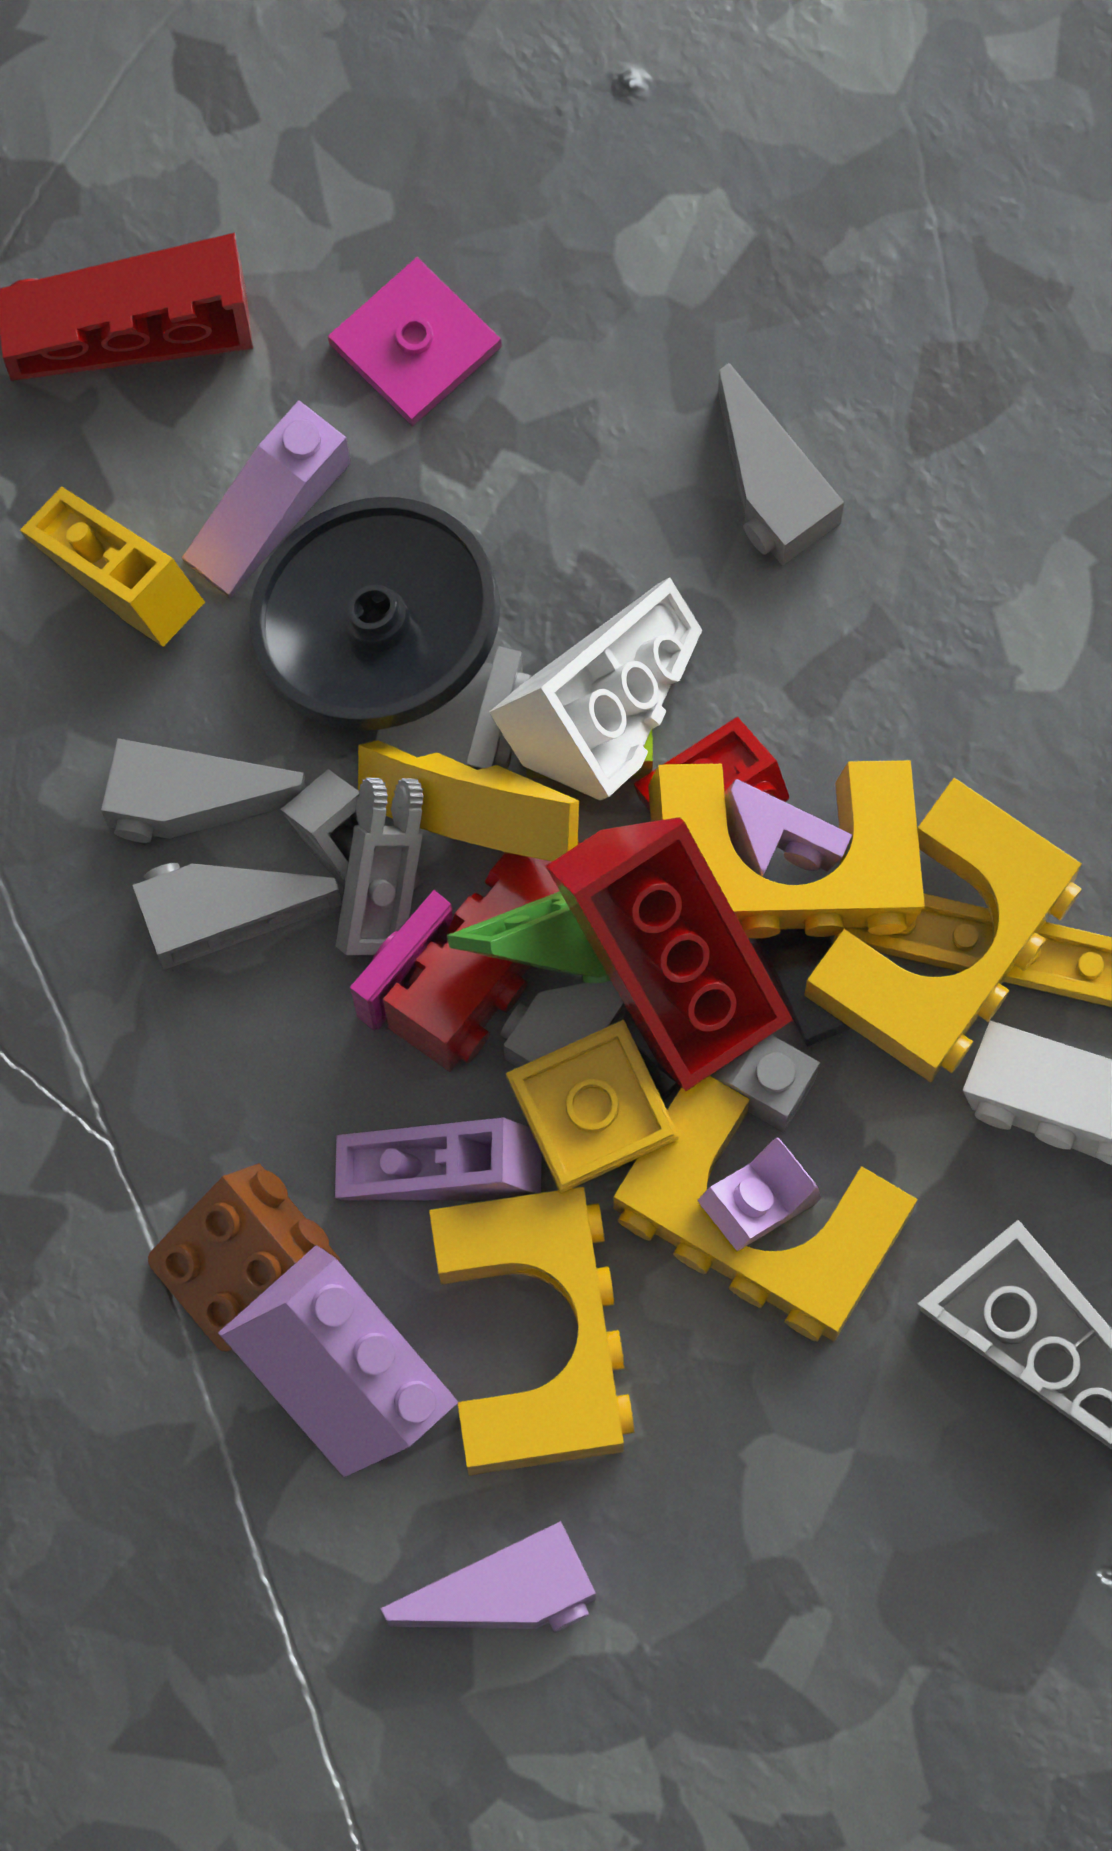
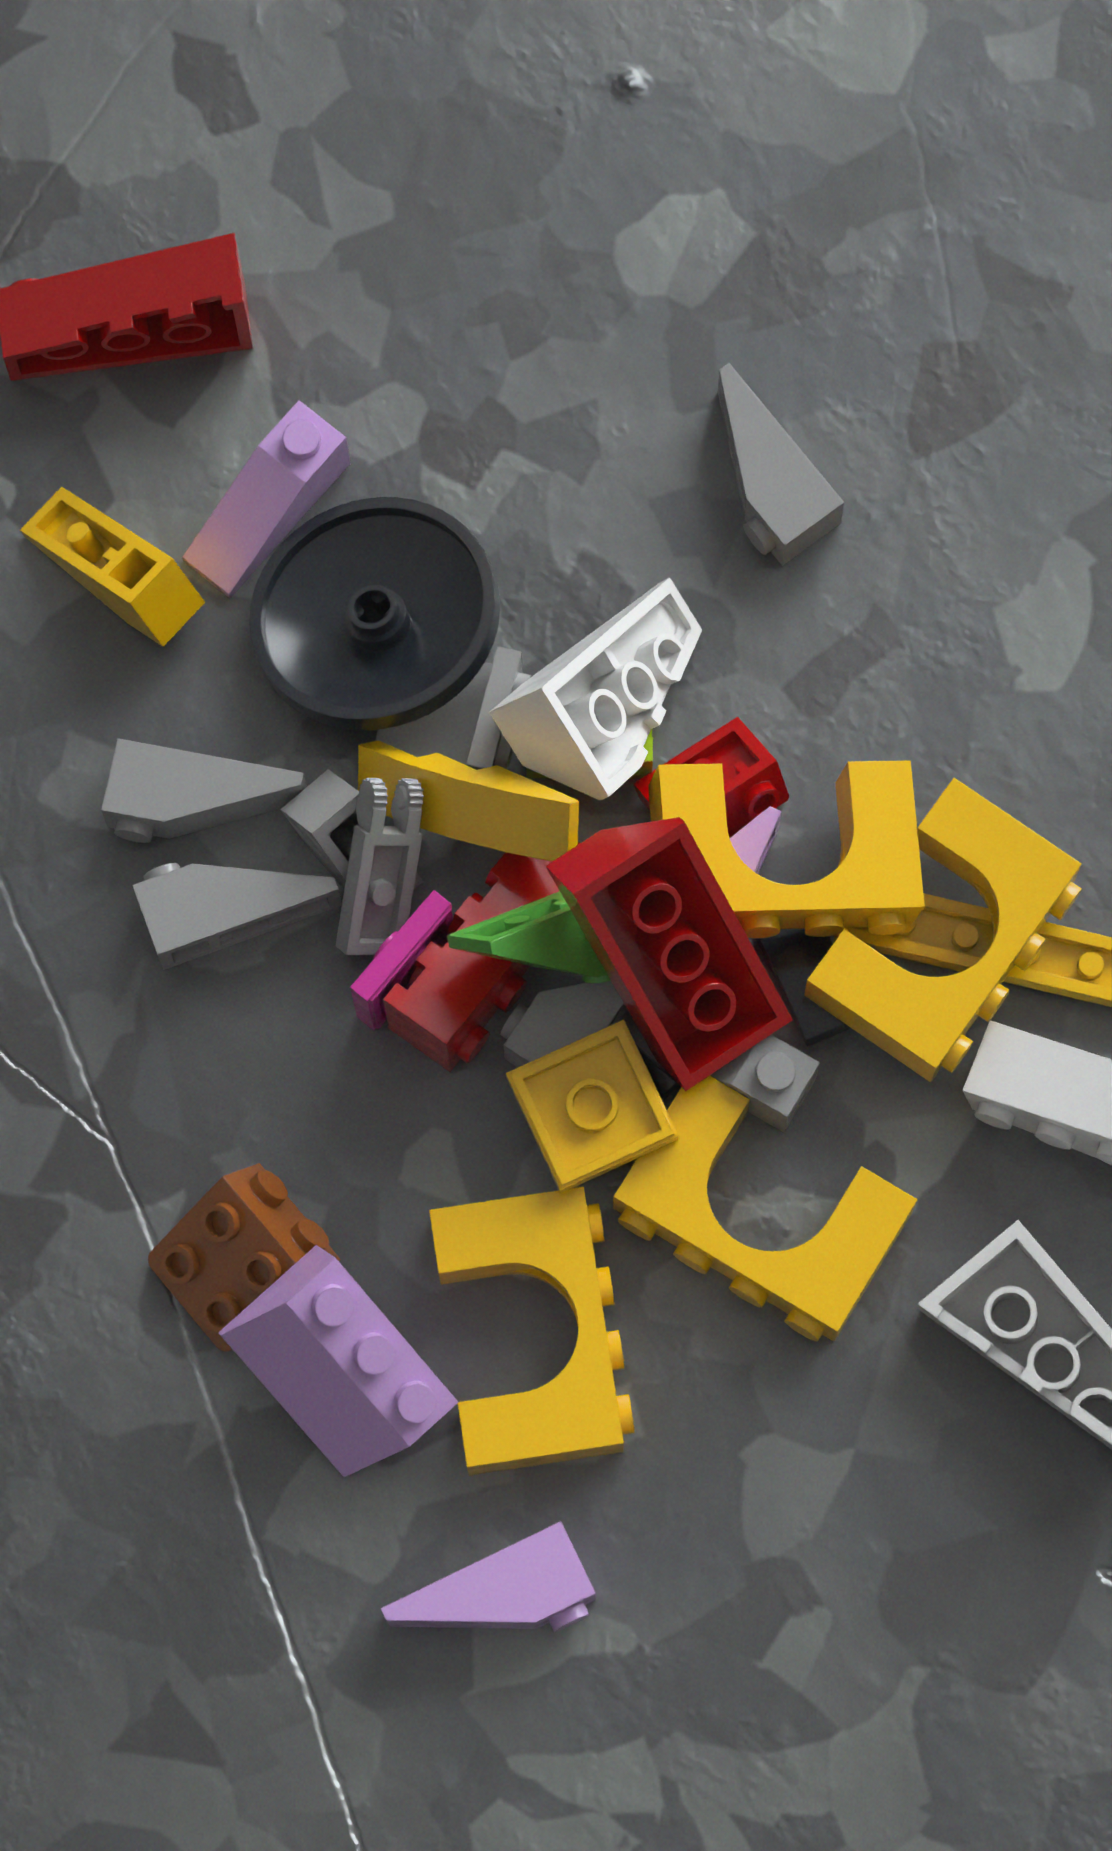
dark pink plate [328,257,502,426] -> none
lavender slope [335,1118,542,1201] -> none
lavender slope [697,1137,821,1251] -> none
lavender slope [724,779,852,876] -> none

